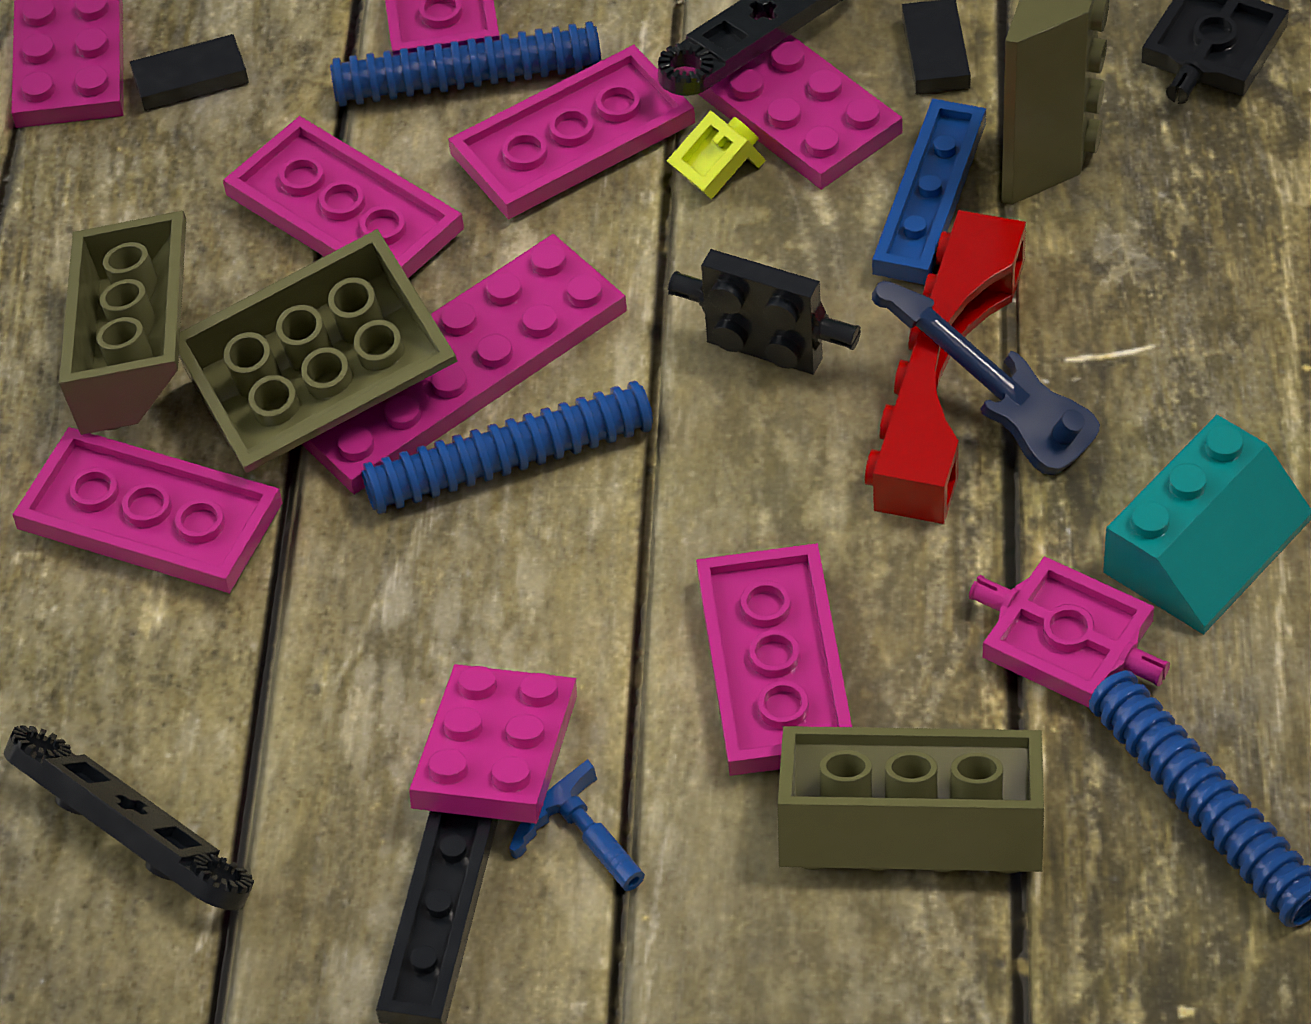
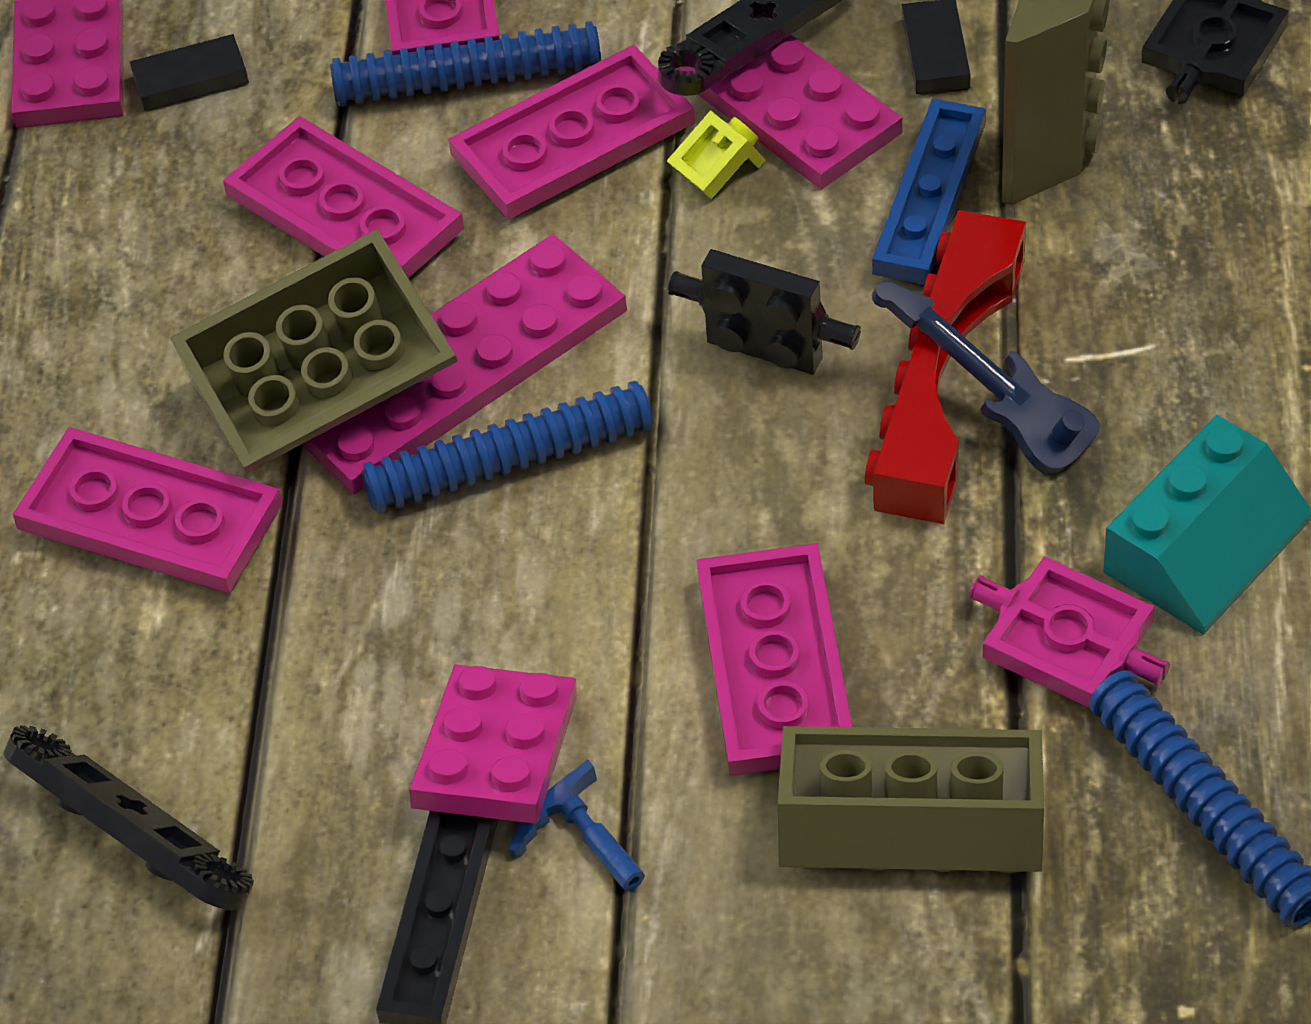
olive slope [59,210,186,435] -> none

